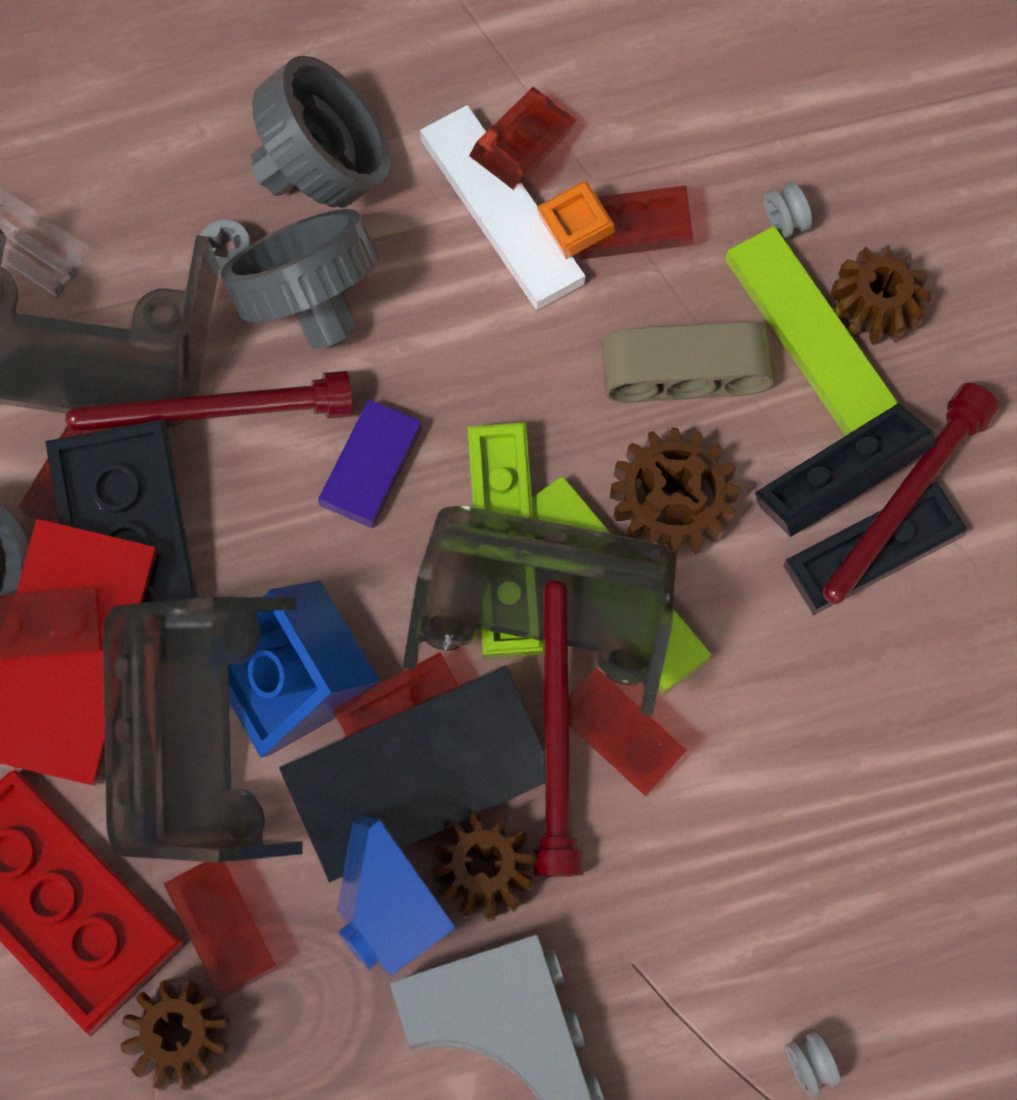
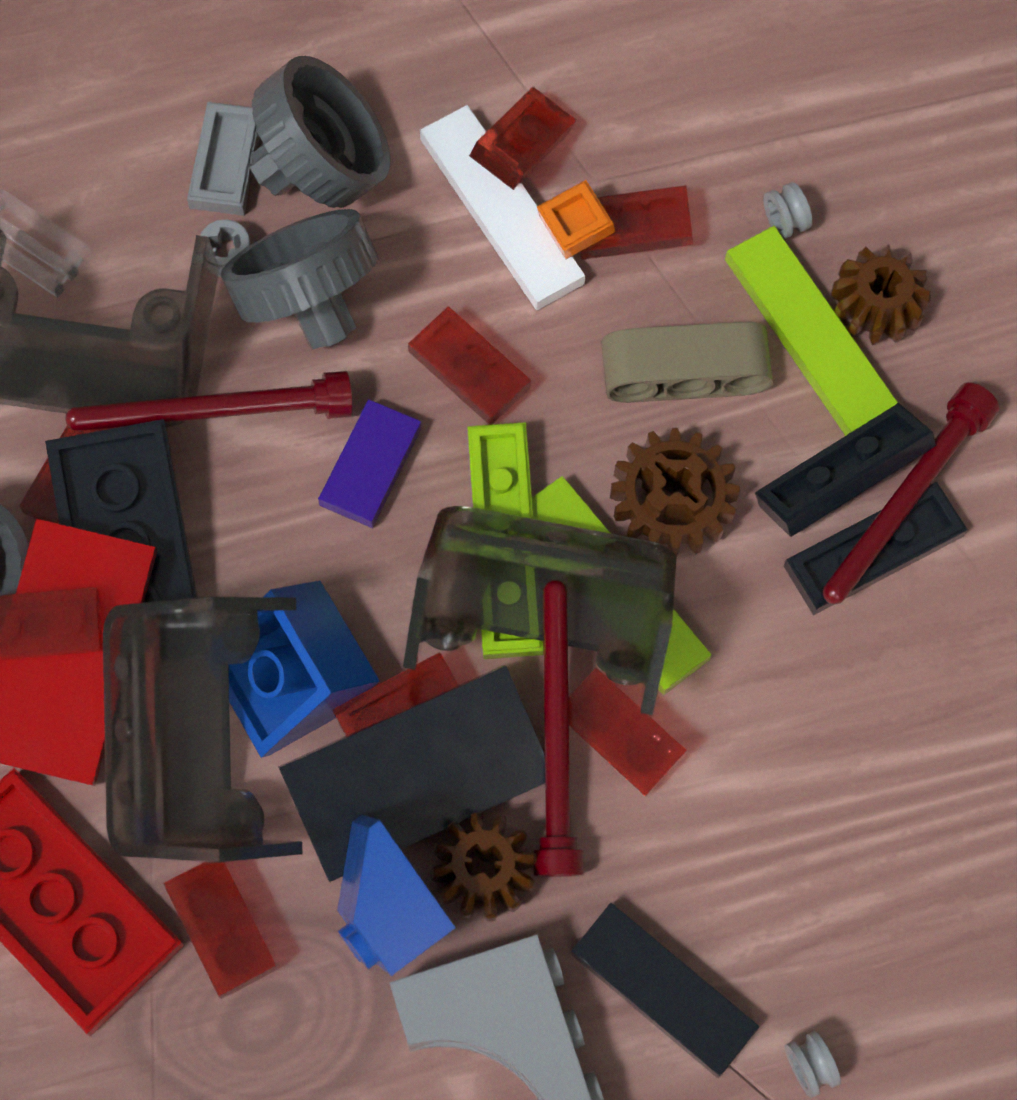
reddish brown gear [121,979,232,1091] -> none
none -> light grey tile [187,102,260,216]
none -> clear red plate [408,306,531,425]
none -> black tile [570,903,760,1078]

